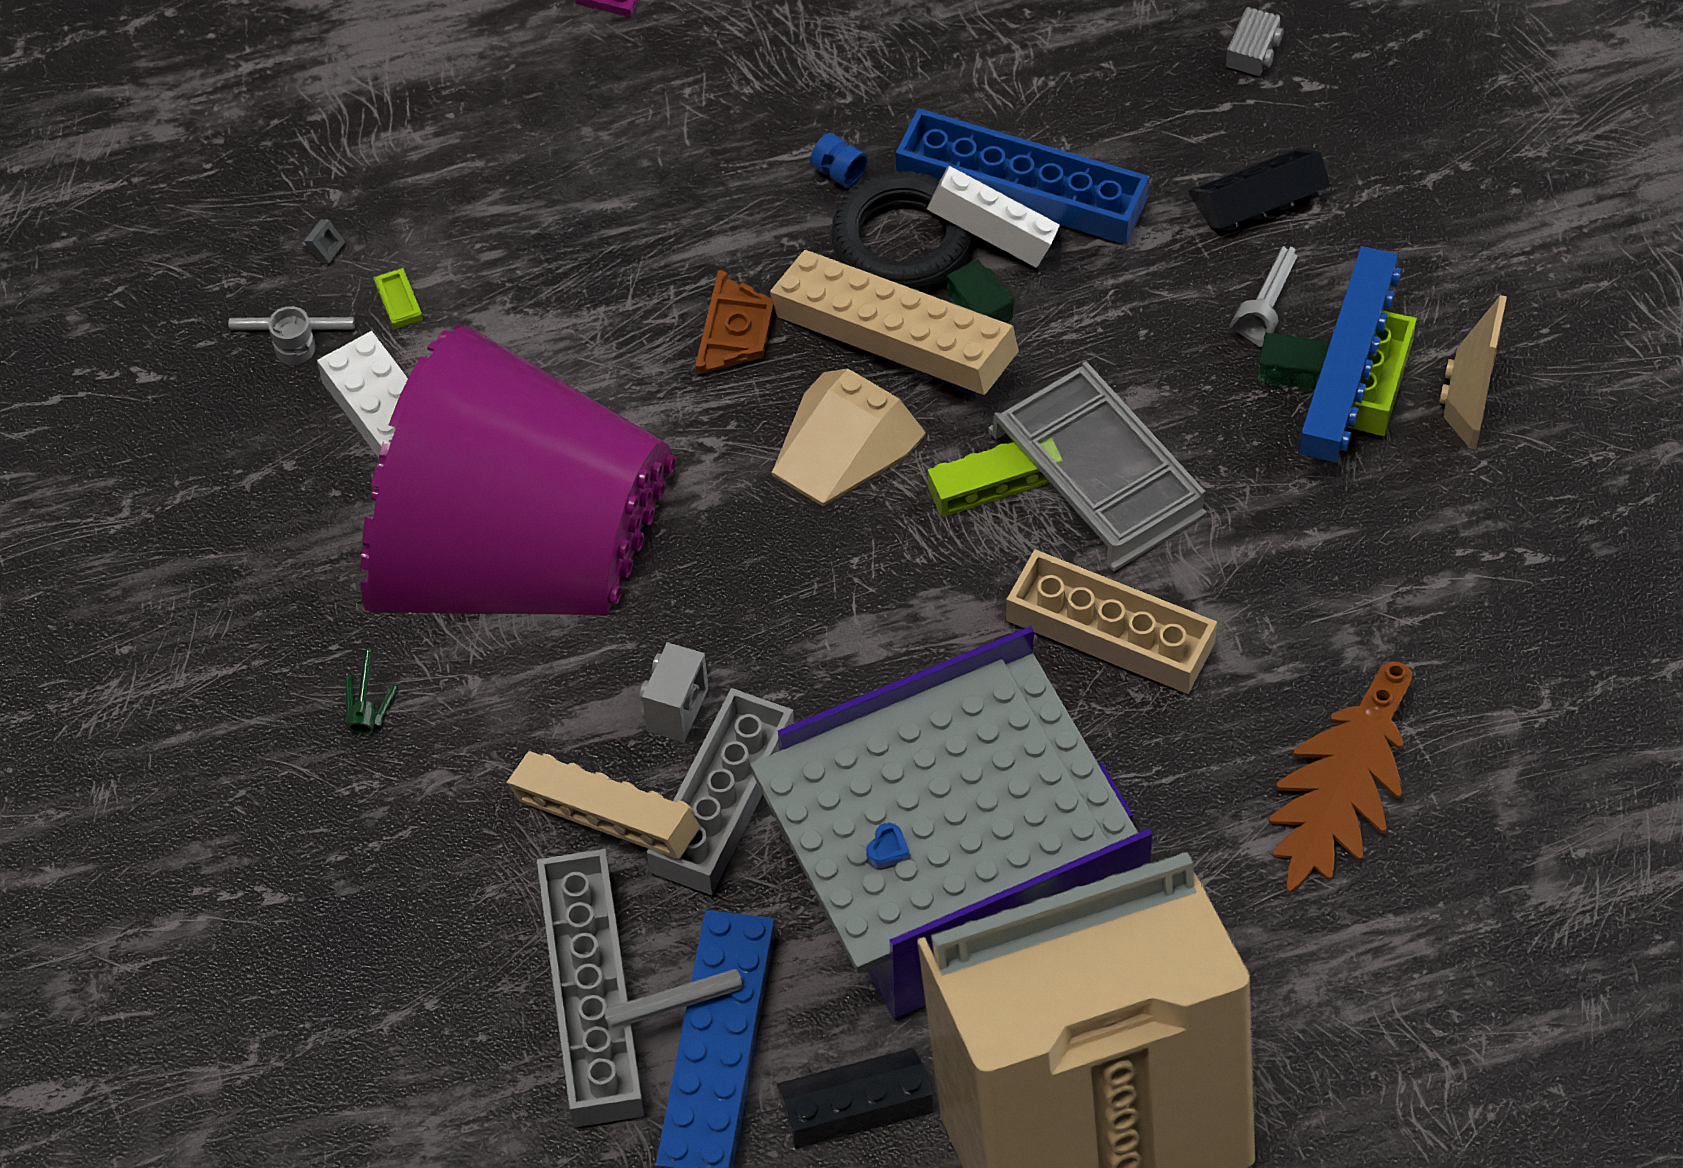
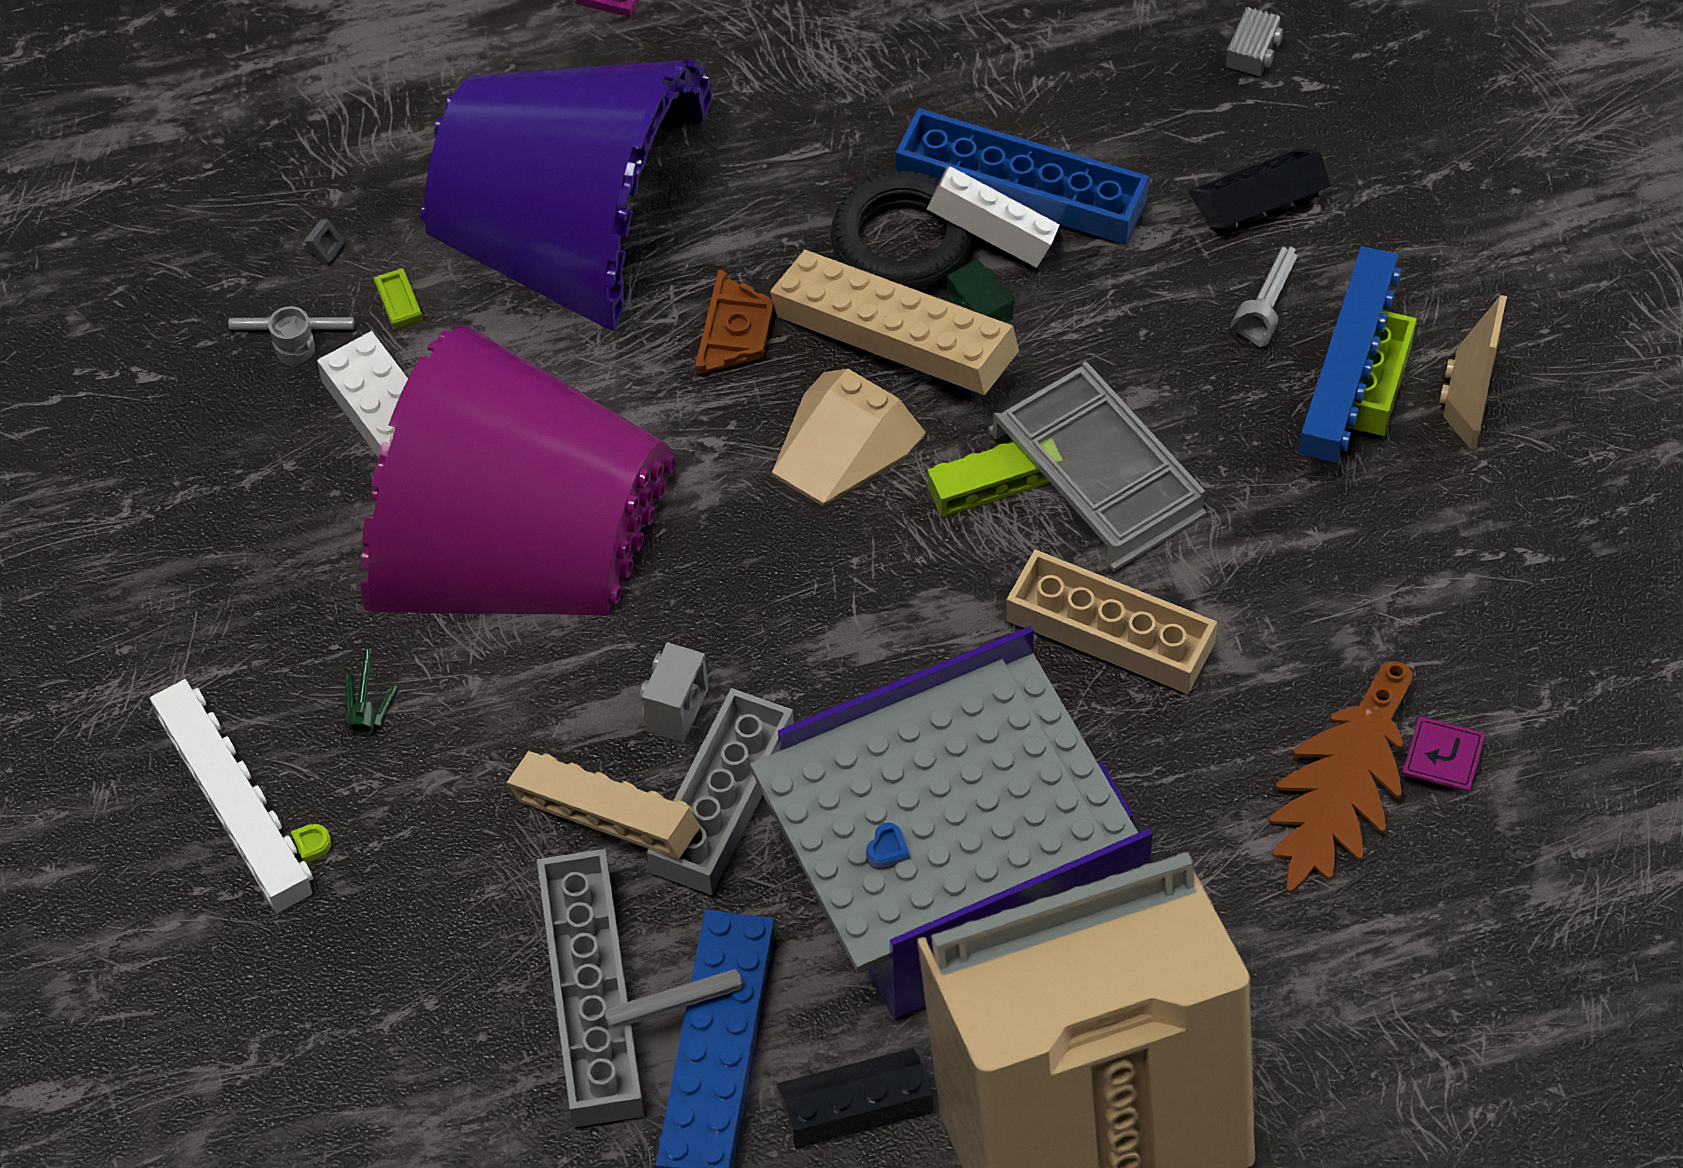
blue wheel [810,133,868,188] -> none
clear green brick [1258,333,1328,390] -> none
none -> white brick [149,679,313,913]
none -> lime tile [291,824,331,863]
none -> dark purple cone [420,60,713,330]
none -> magenta piece [1402,716,1485,792]

